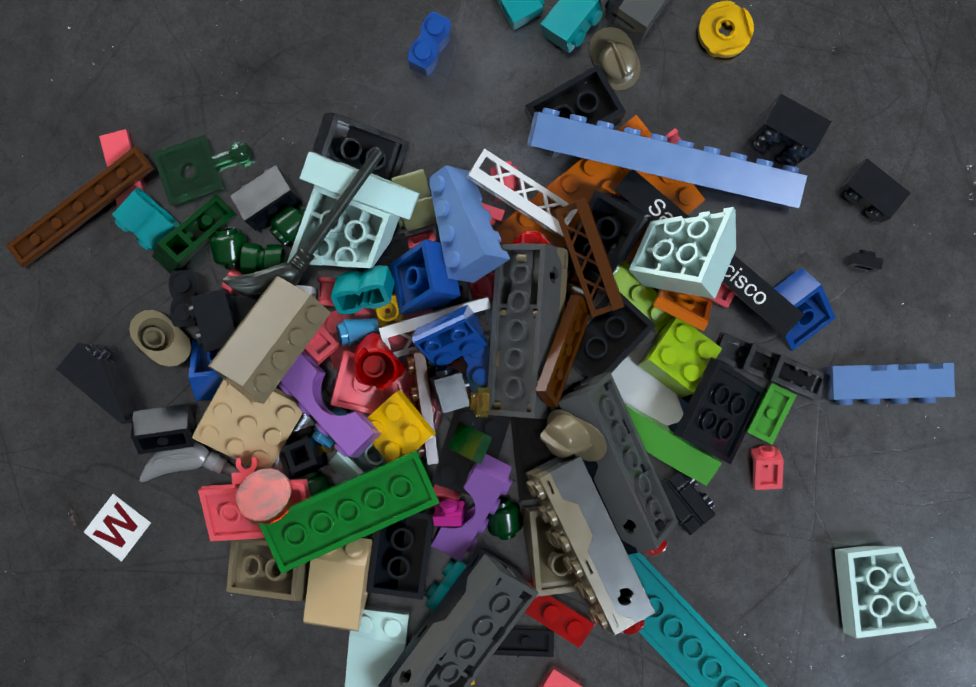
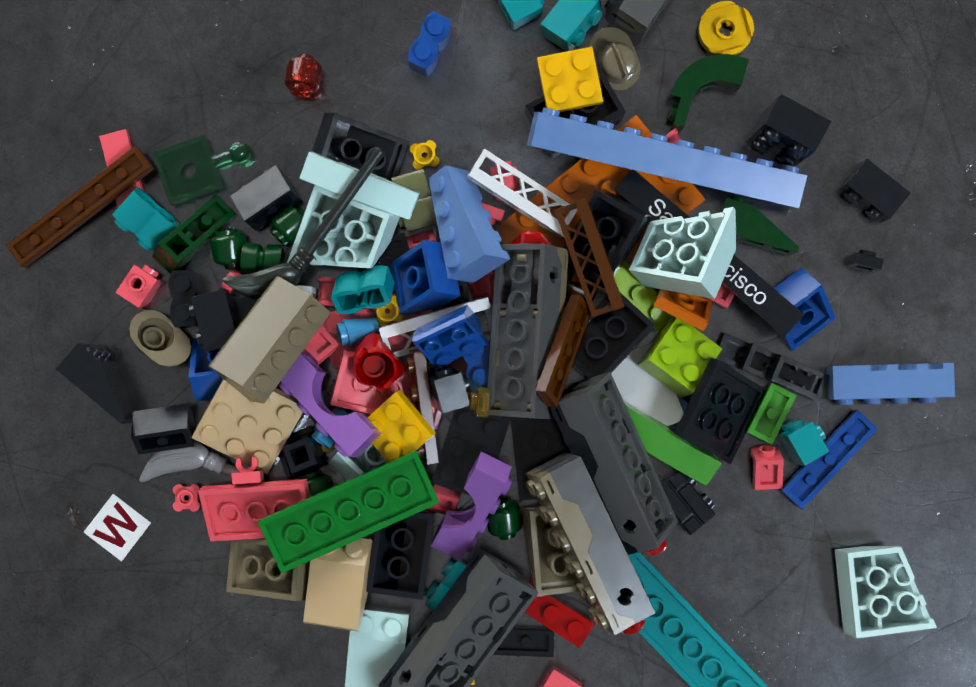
clear red tile [236,468,294,525] -> none
dark pink plate [433,499,467,526] -> none
dark green tile [448,422,492,464] -> none
dark tan piece [540,409,607,461] -> none
none -> coral brick [115,264,164,310]
none -> coral plate [172,484,201,512]
none -> clear red head [284,54,322,98]
none -> yellow plate [410,140,439,170]
none -> yellow plate [537,47,603,112]
none -> dark green arch [667,54,749,132]
none -> dark green slope [718,195,799,255]
none -> teal brick [777,419,829,466]
none -> blue plate [780,410,878,510]

